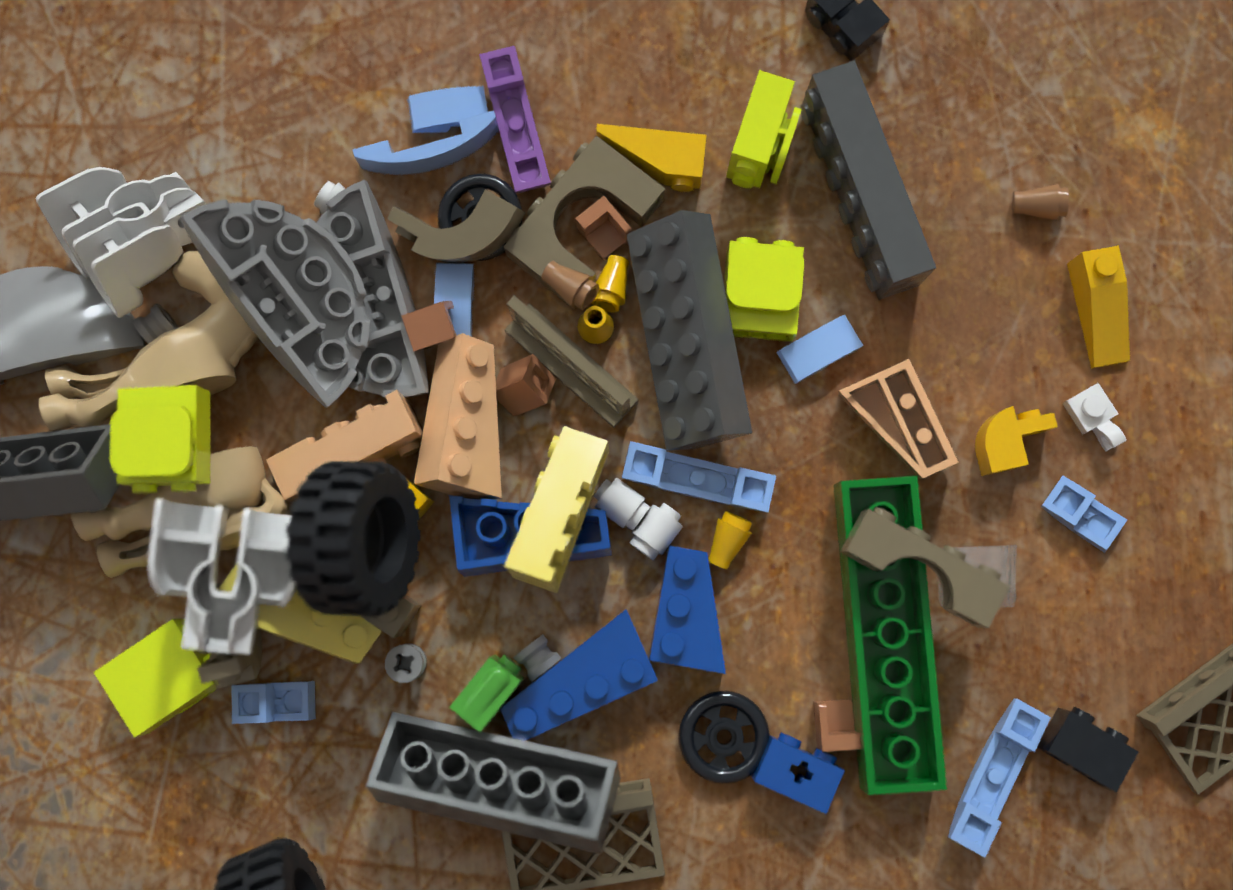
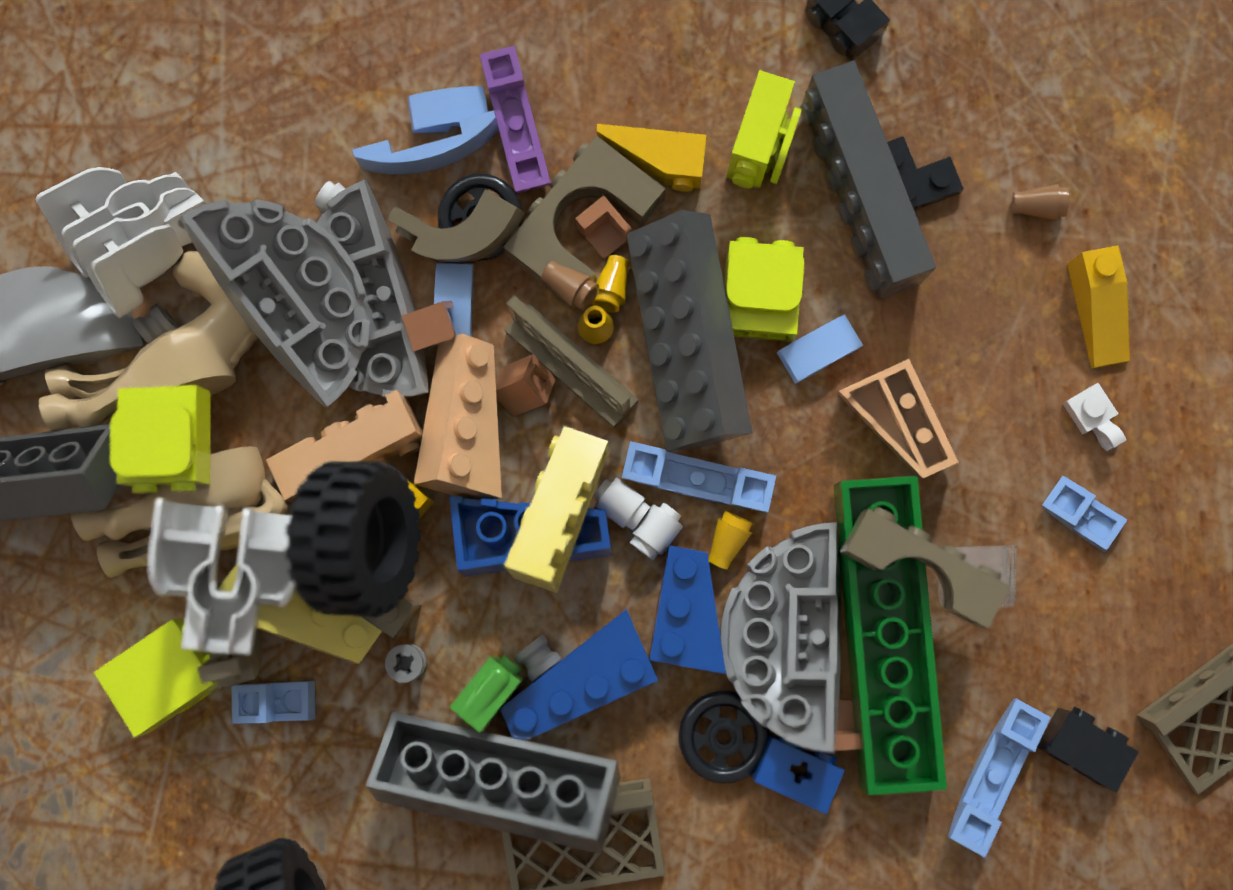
yellow brick [975,406,1058,476] -> none
none -> light grey brick [721,522,841,753]
none -> black plate [887,136,964,210]

